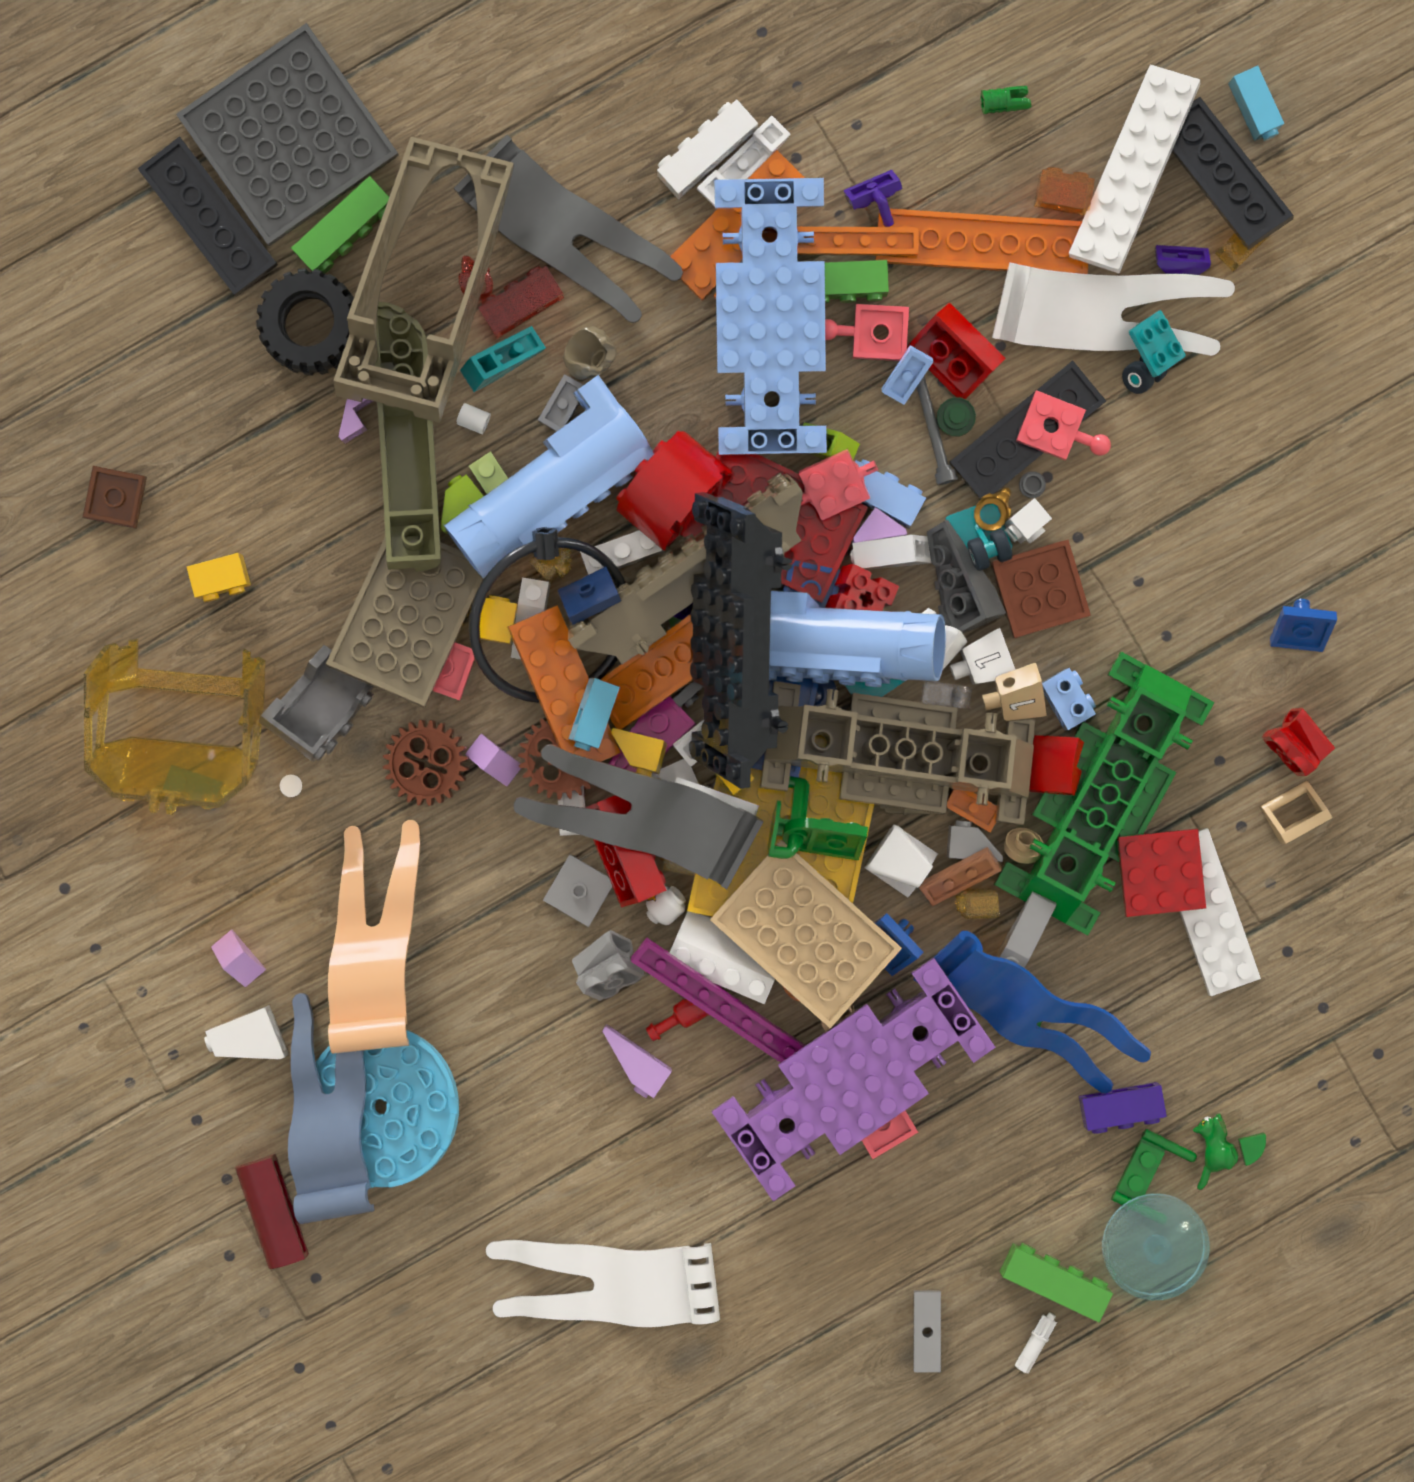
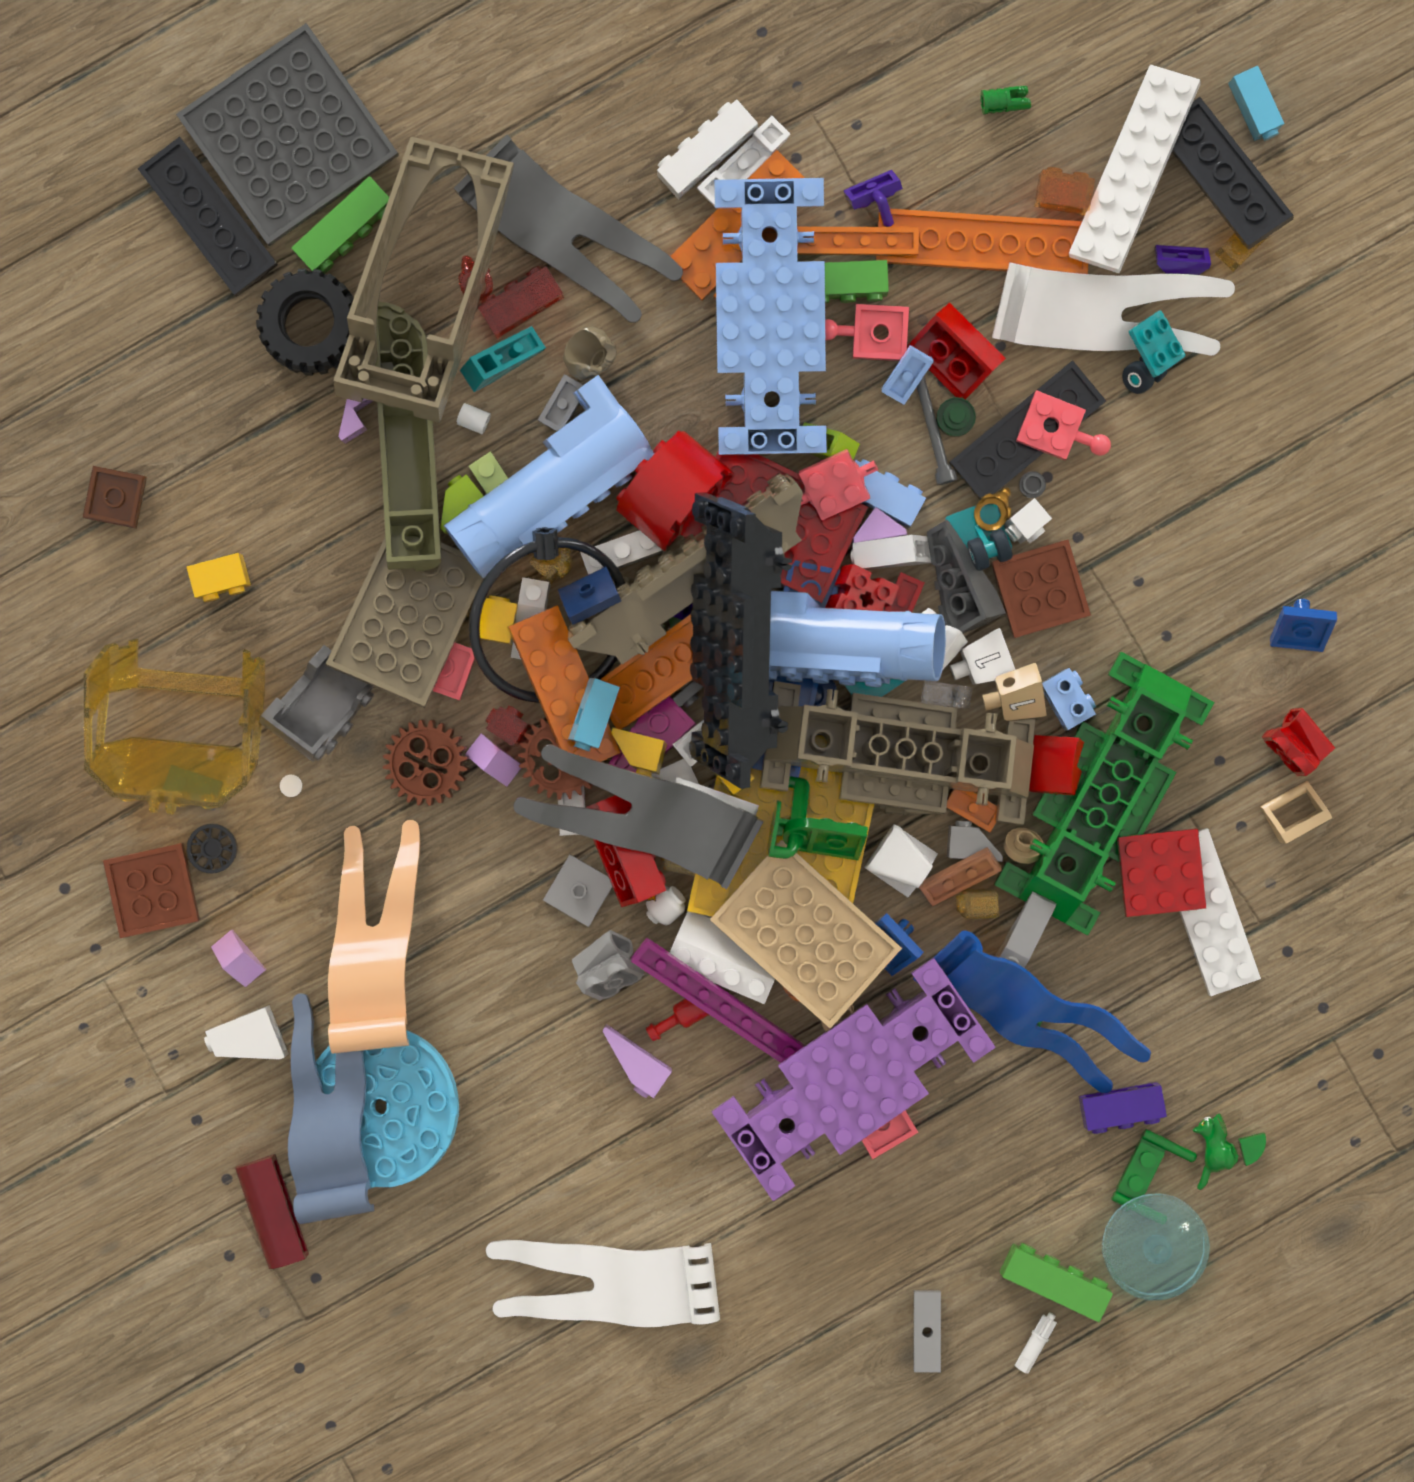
none -> copper plate [103,843,200,938]
none -> black wheel [187,824,237,874]
none -> clear red brick [485,705,531,747]
none -> red plate [883,572,925,612]

